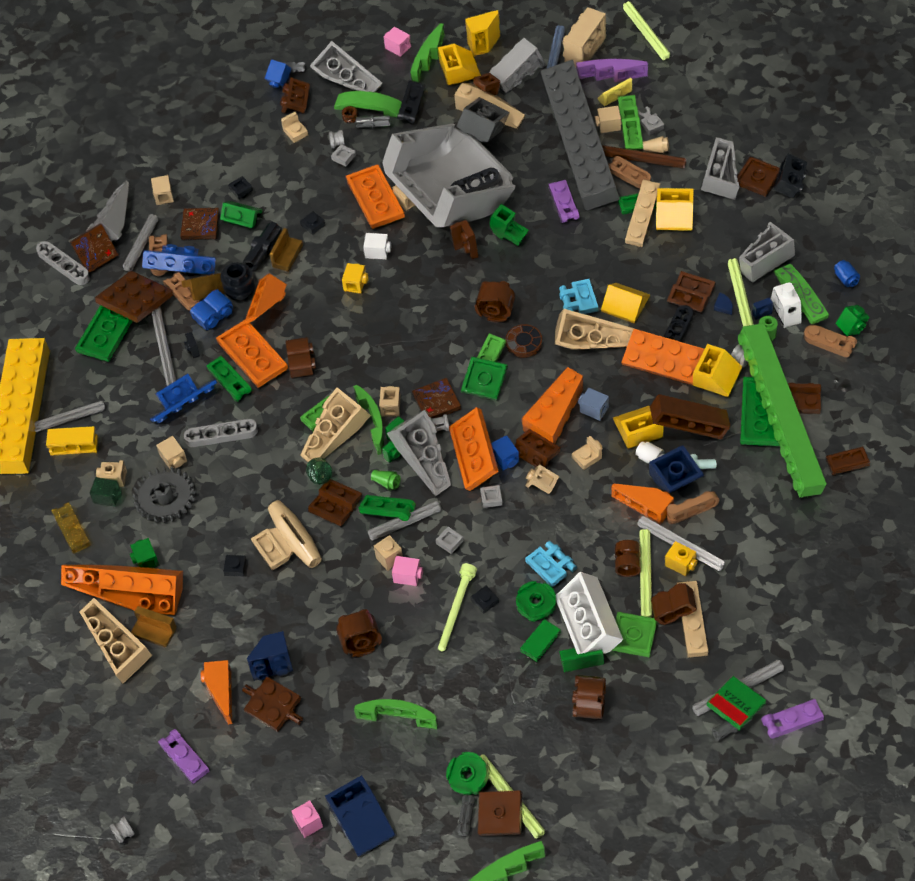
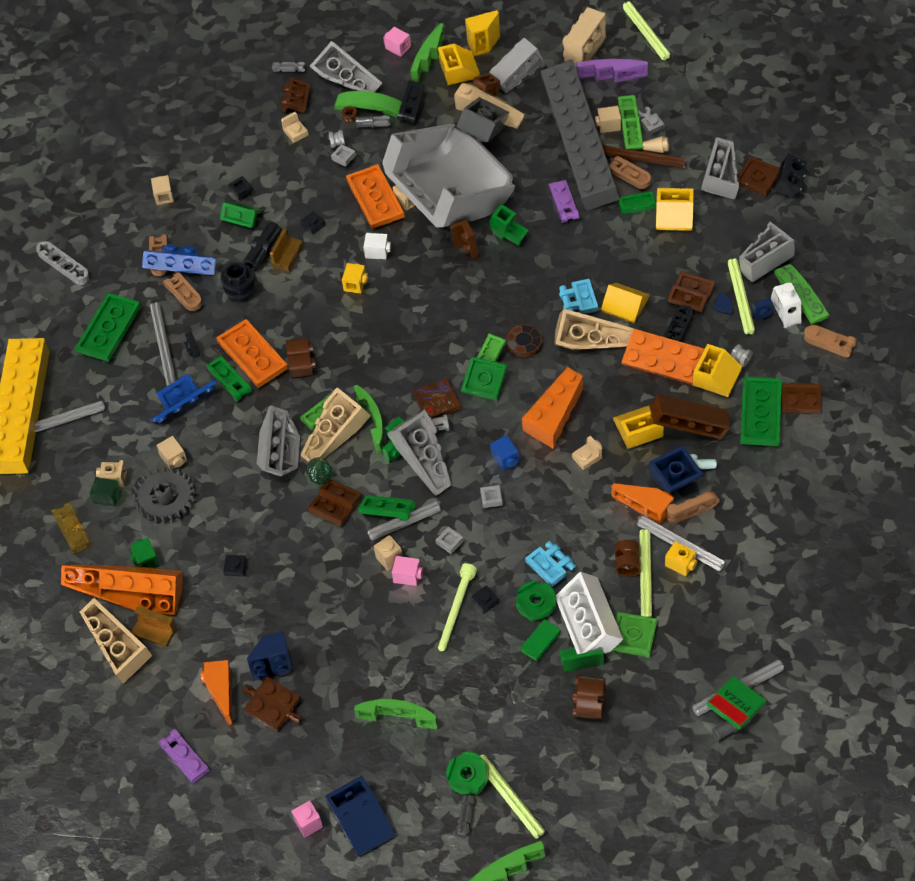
yellow piece [46,426,98,455] -> none
reddish brown tile [70,224,118,273] -> none
light grey wedge [86,180,129,241] -> none
reddish brown plate [95,271,173,323] -> none
light grey wheel [109,817,135,843] -> none
light grey axle [123,214,158,272] -> none
reddish brown tile [180,208,220,240] -> none
pearl gold panel [181,273,225,301] -> none
light grey beam [183,419,258,447] -> none
blue brick [190,289,234,330] -> none
orange slope [244,273,287,324] -> none
tan plate [251,500,322,571] -> none
blue brick [264,59,292,88] -> none
reddish brown brick [336,609,382,657] -> none
bright green cone [371,470,401,490] -> none
tan brick [379,386,401,416] -> none
orange plate [449,407,499,491] -> none
black beam [451,167,501,193] -> none
reddish brown brick [475,281,515,322] -> none
reddish brown plate [478,790,522,836] -> none
reddish brown bracket [515,429,561,469] -> none
tan bracket [525,464,559,494] -> none
sand blue axle [547,25,565,68] -> none
sand blue brick [578,388,609,421] -> none
light yellow slope [598,78,632,106] -> none
tan plate [625,180,660,247] -> none
white brick [636,441,665,464] -> none
reddish brown brick [651,583,697,625] -> none
tan plate [677,581,708,658] -> none
bright green brick [738,324,827,498] -> none
bright green brick [759,316,778,342] -> none
medium lavender plate [761,699,824,739] -> none
reddish brown plate [826,447,870,475] -> none
blue brick [834,260,860,287] -> none
green brick [835,305,870,336] -> none
none -> light grey wedge [257,406,300,476]

